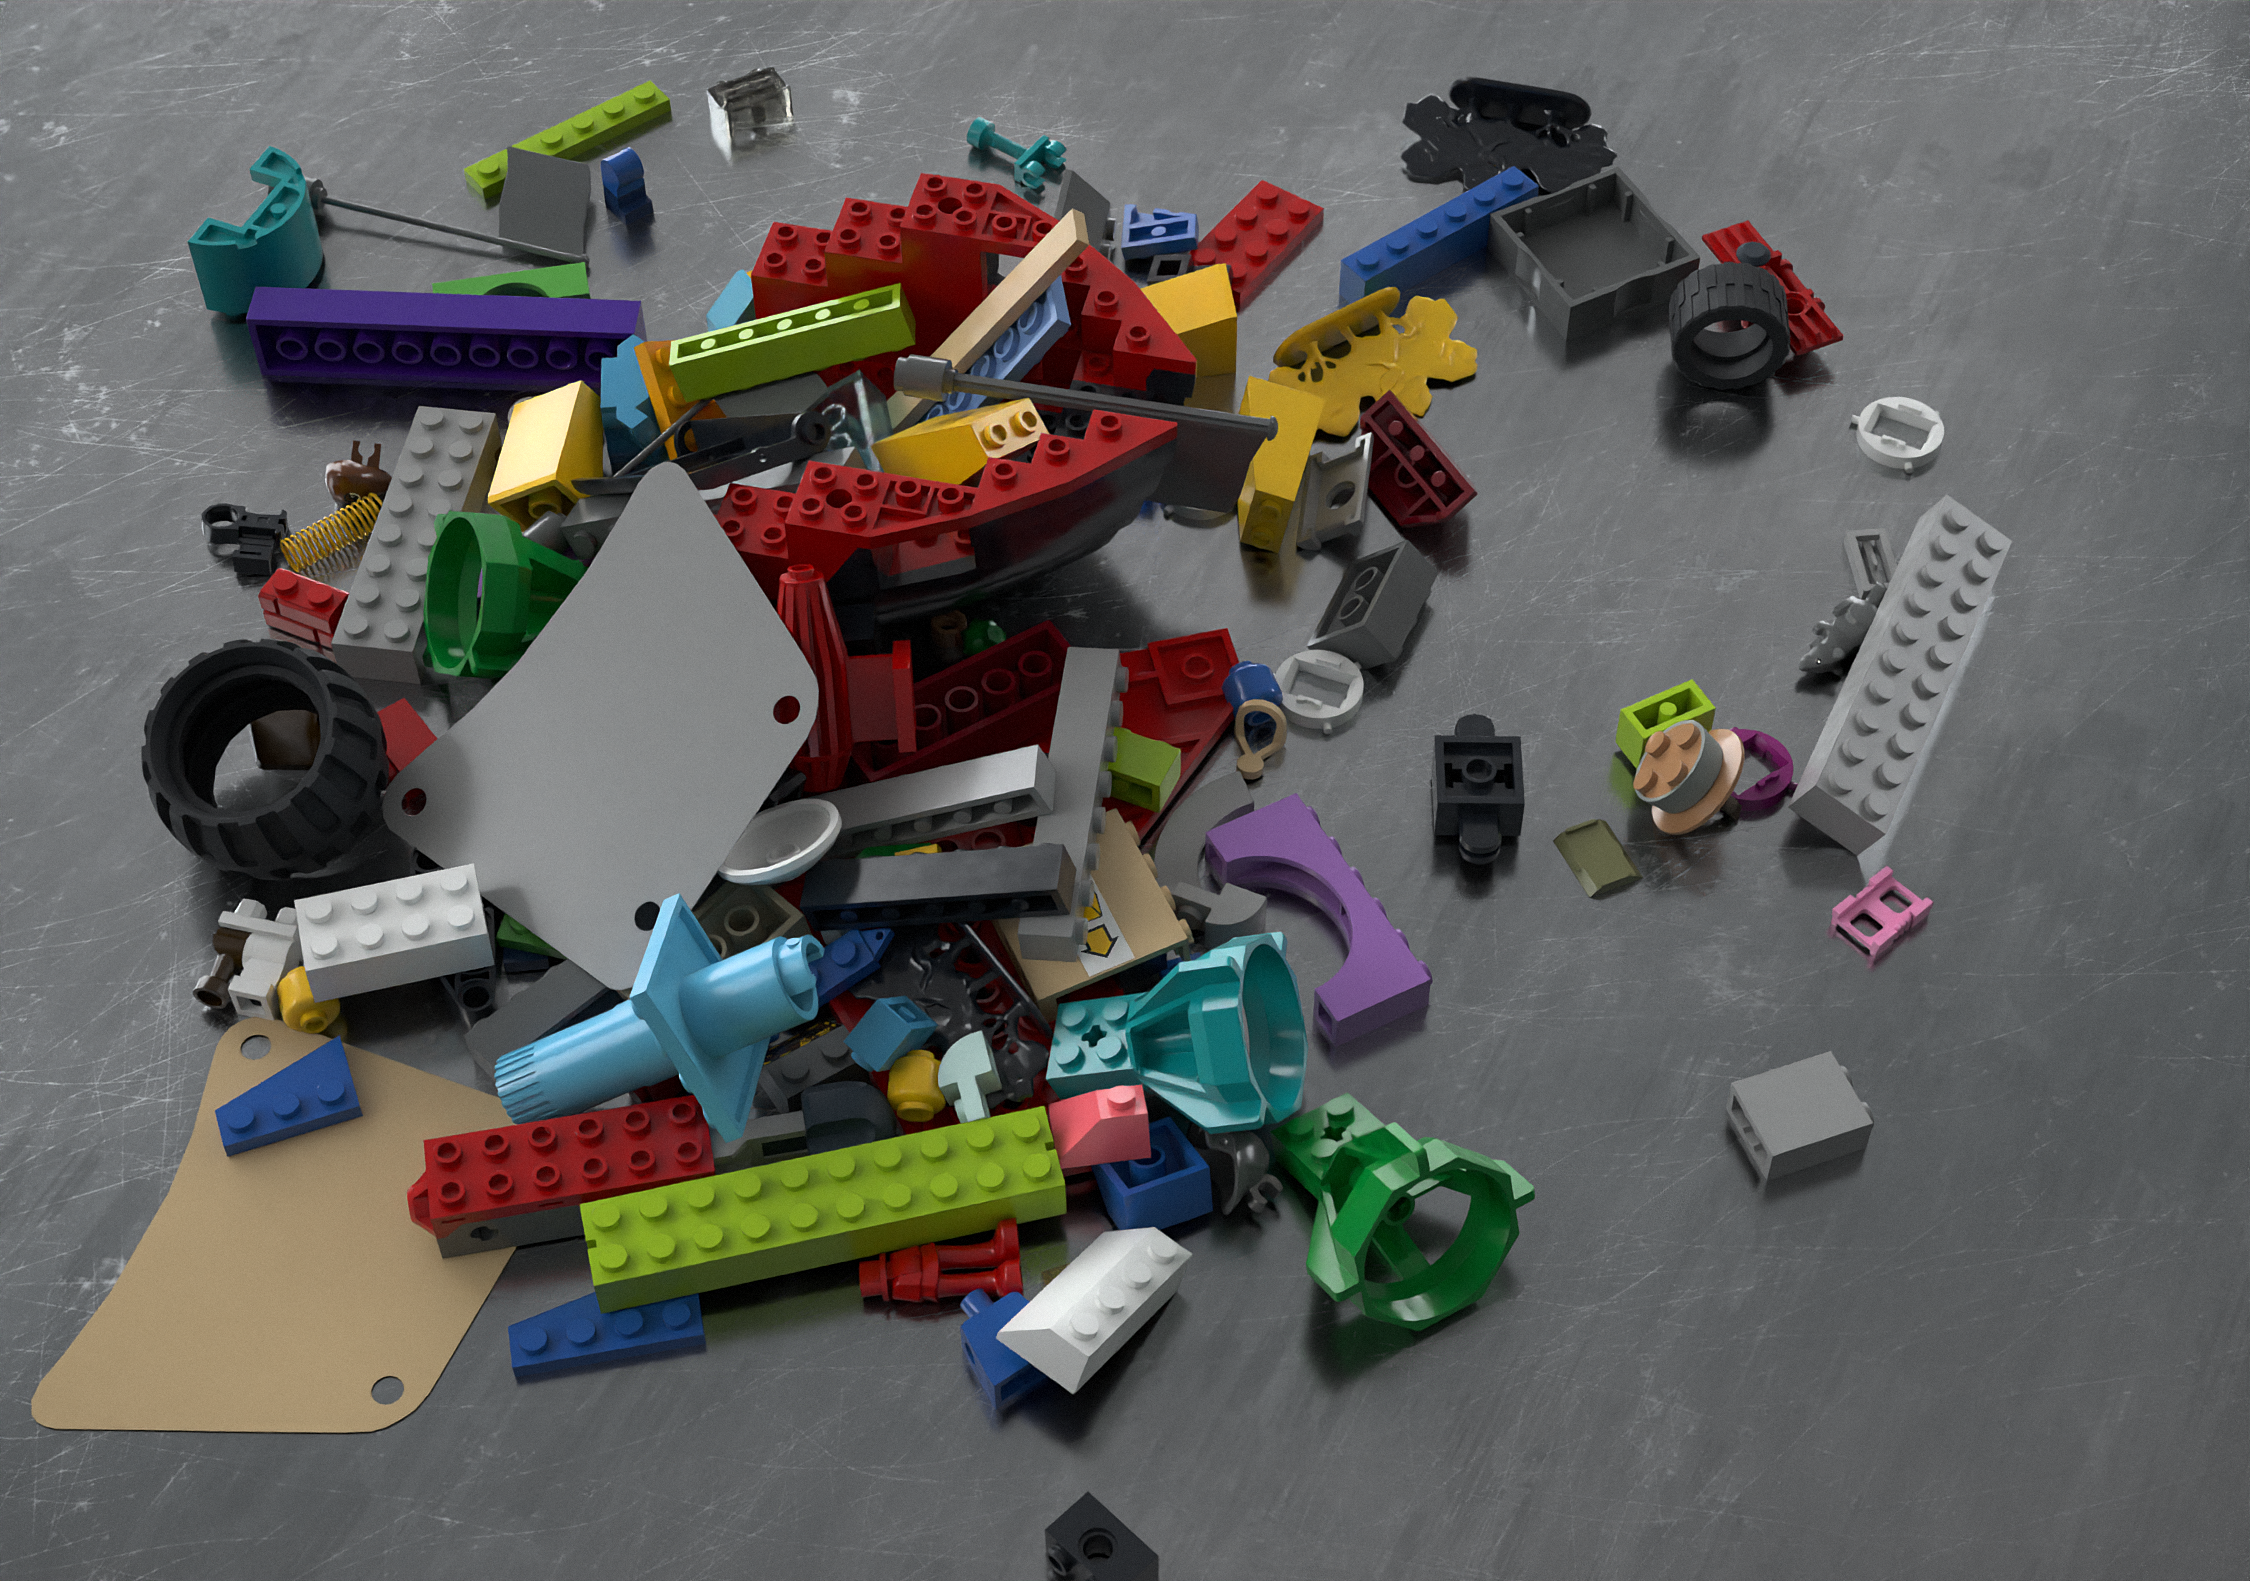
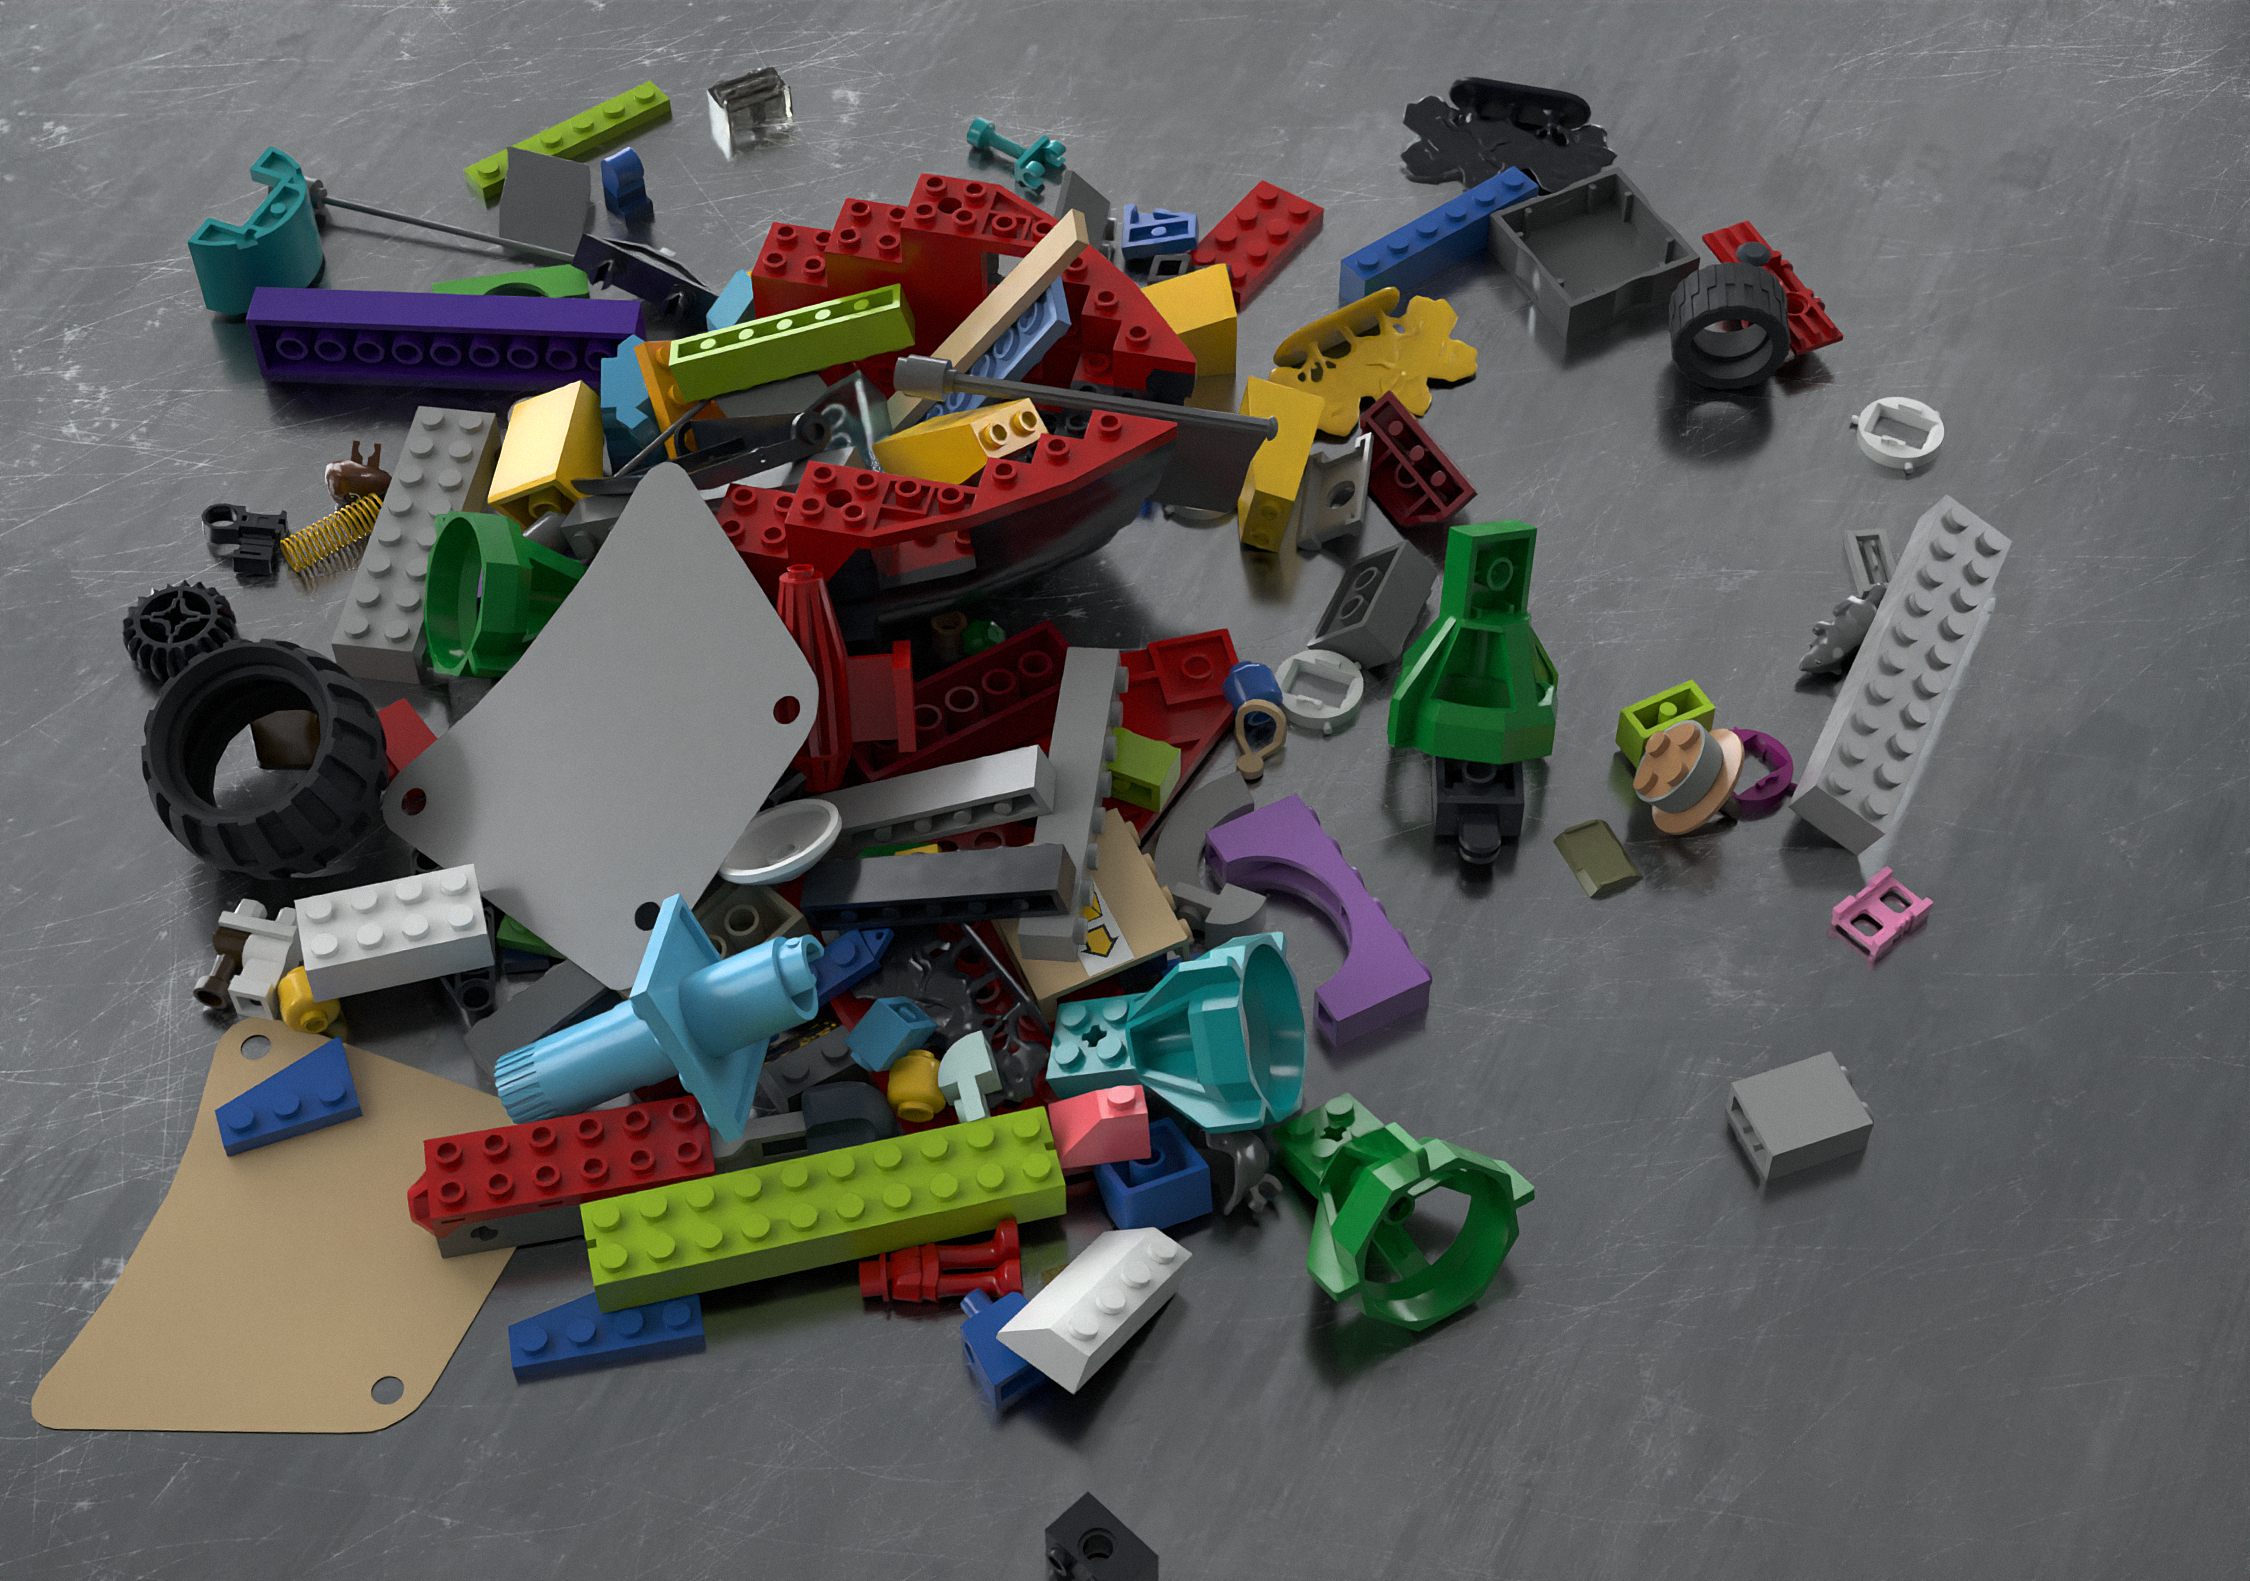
red brick [258,568,349,648] -> none
none -> black gear [123,580,237,680]
none -> black connector [571,233,719,330]
none -> green plate [1387,519,1559,765]

